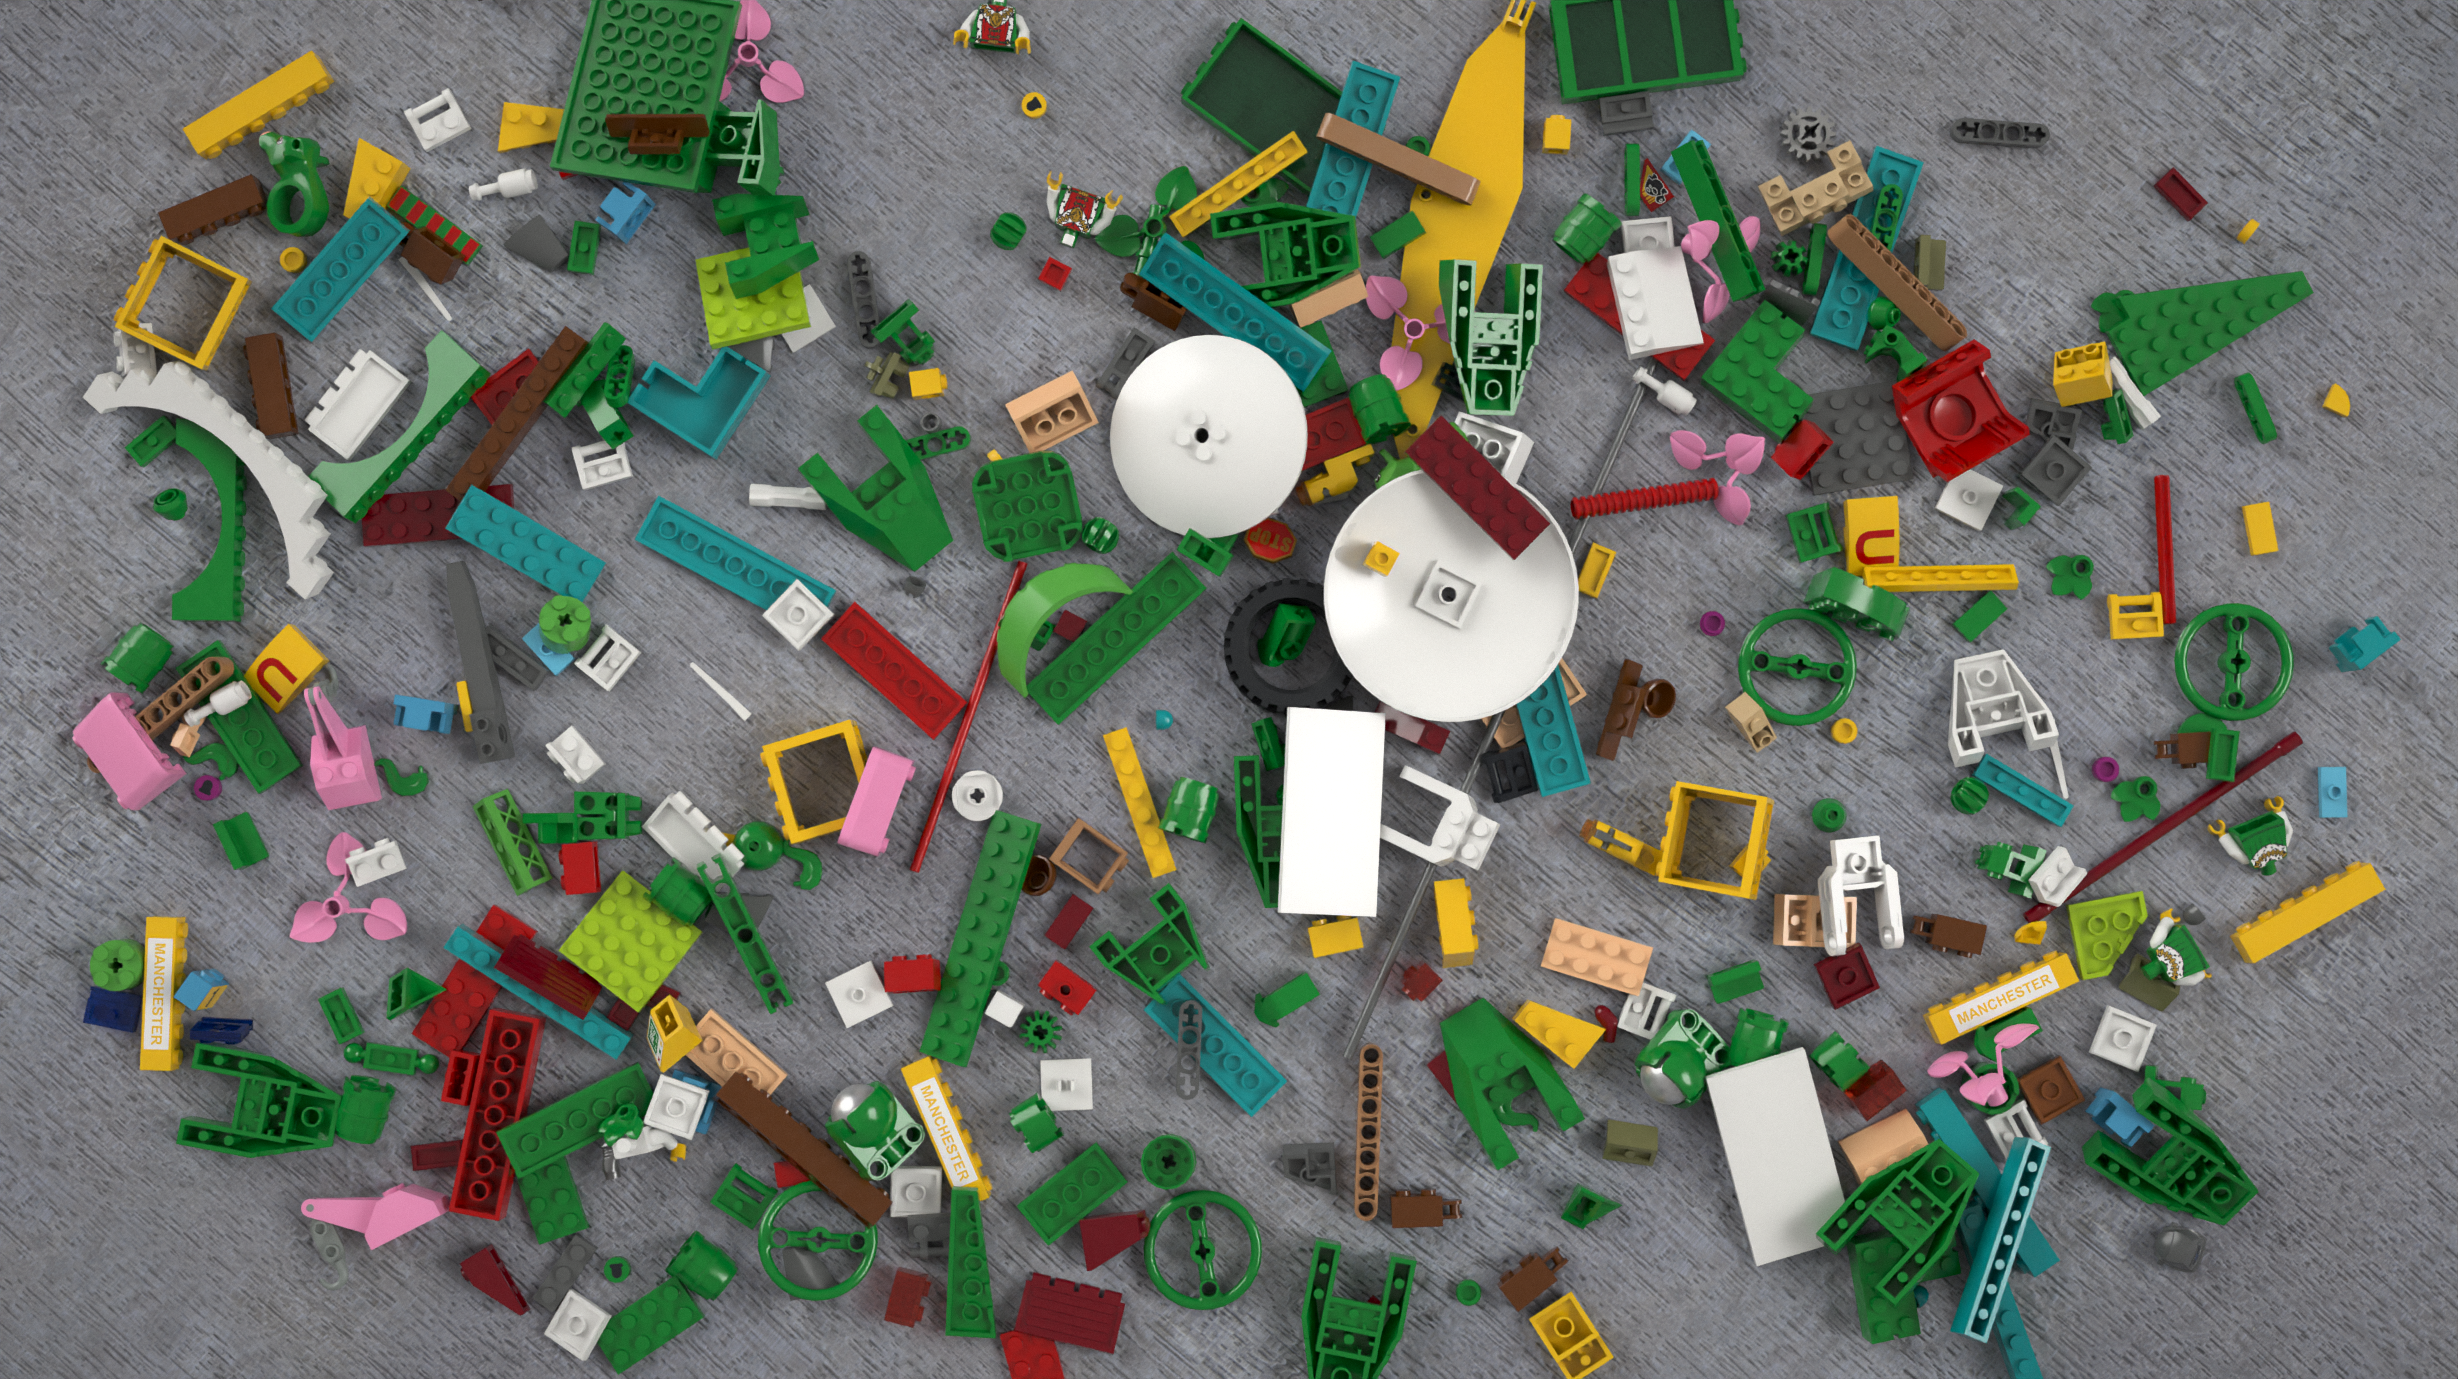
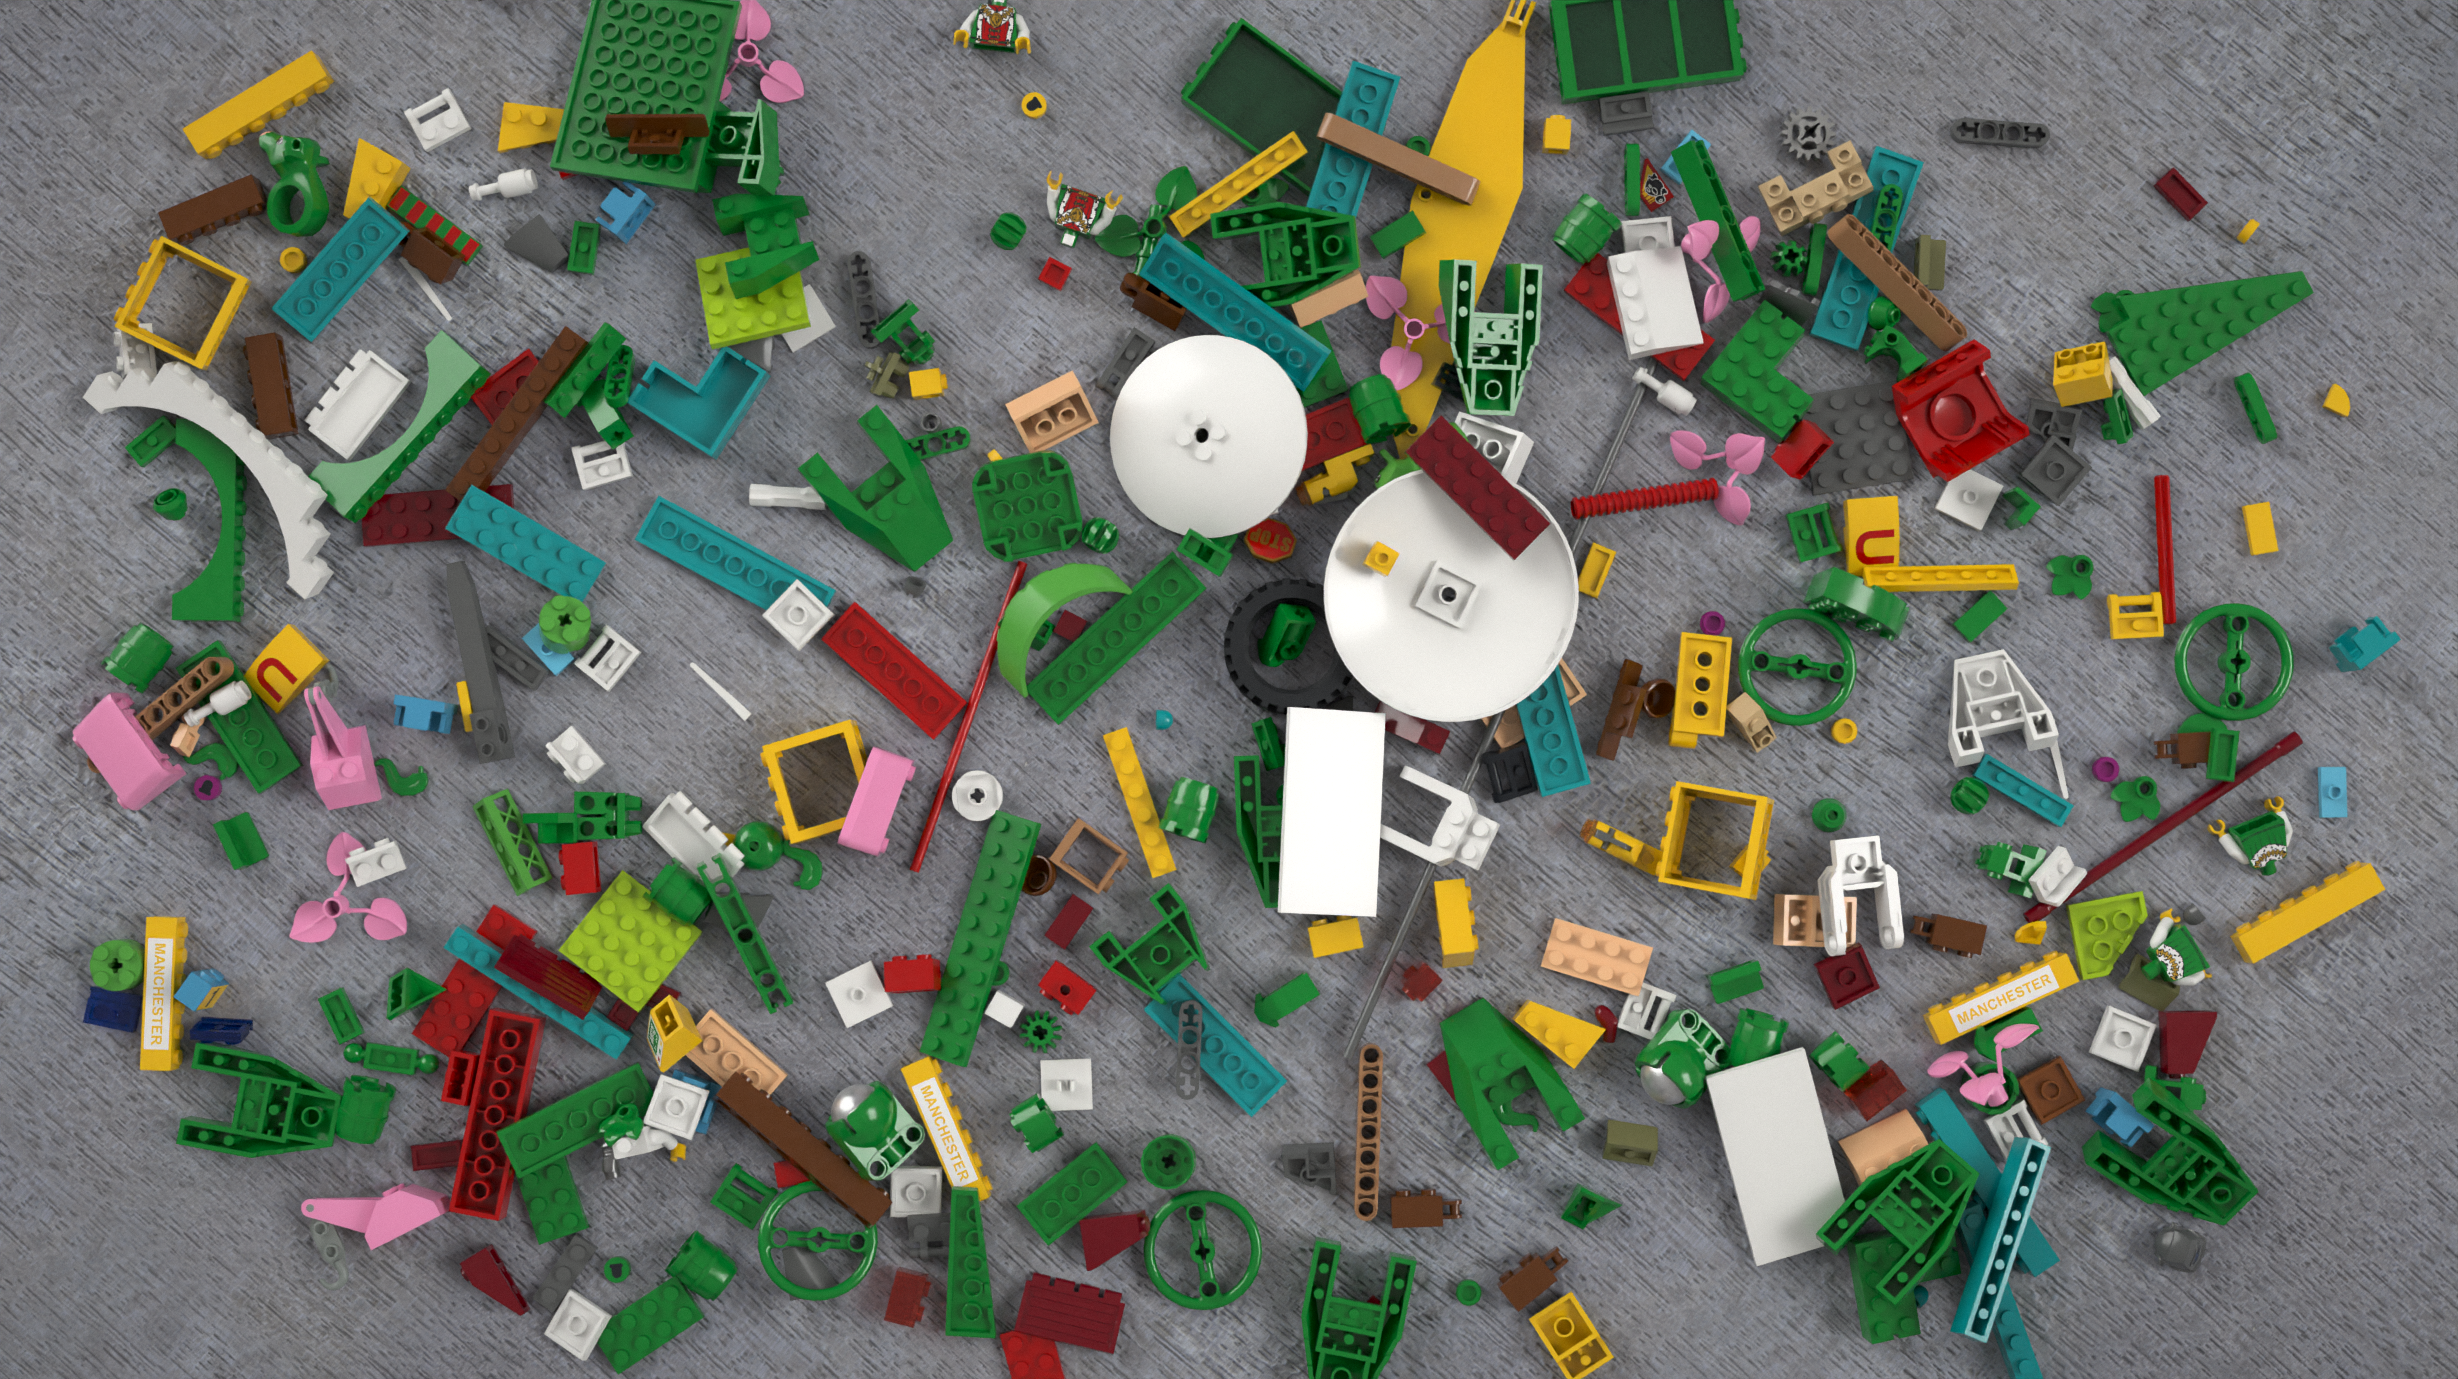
none -> yellow hinge [1668,632,1732,749]
none -> dark red slope [2158,1010,2217,1079]

